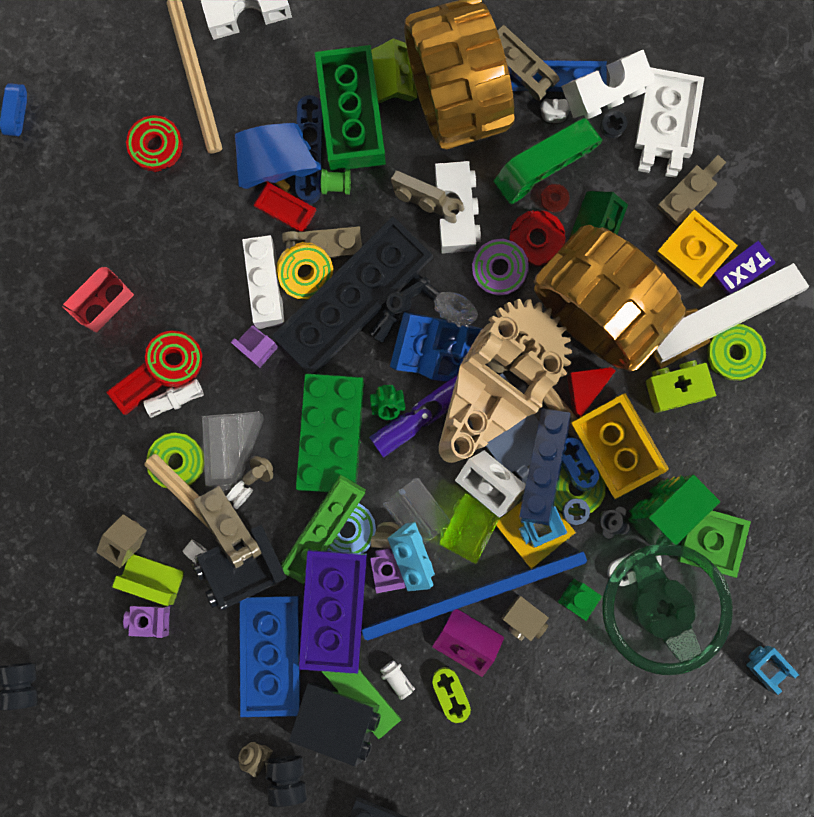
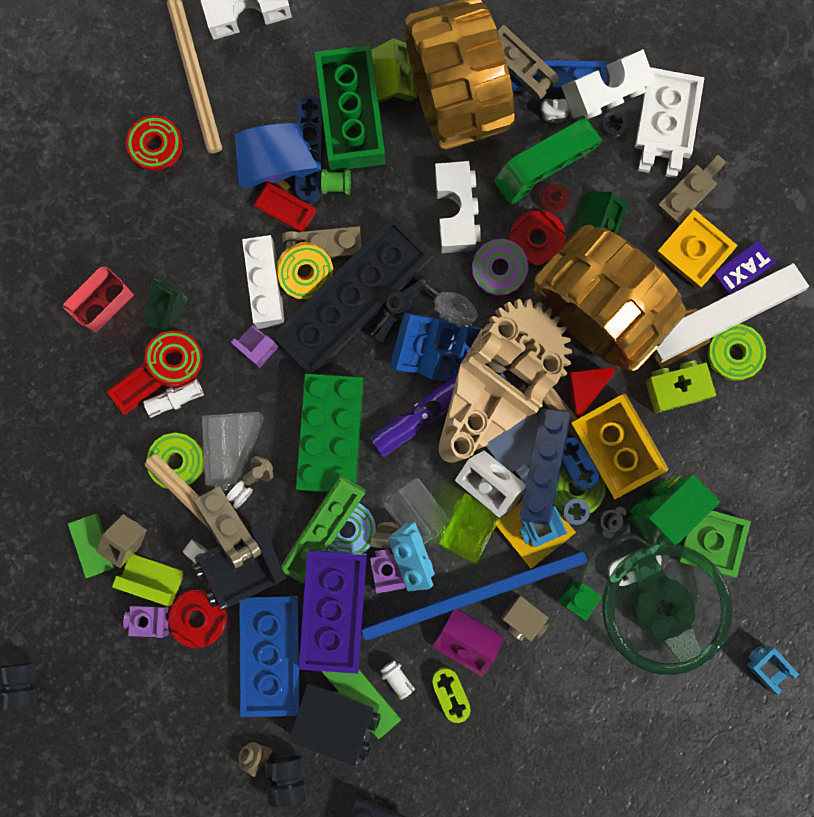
blue beam [0,83,27,137] -> none
green gear [370,385,405,420] -> none
dark tan plate [391,171,464,223] -> none
none -> bright green tile [68,514,116,578]
none -> clear green slope [141,277,189,333]
none -> red tile [168,590,227,648]

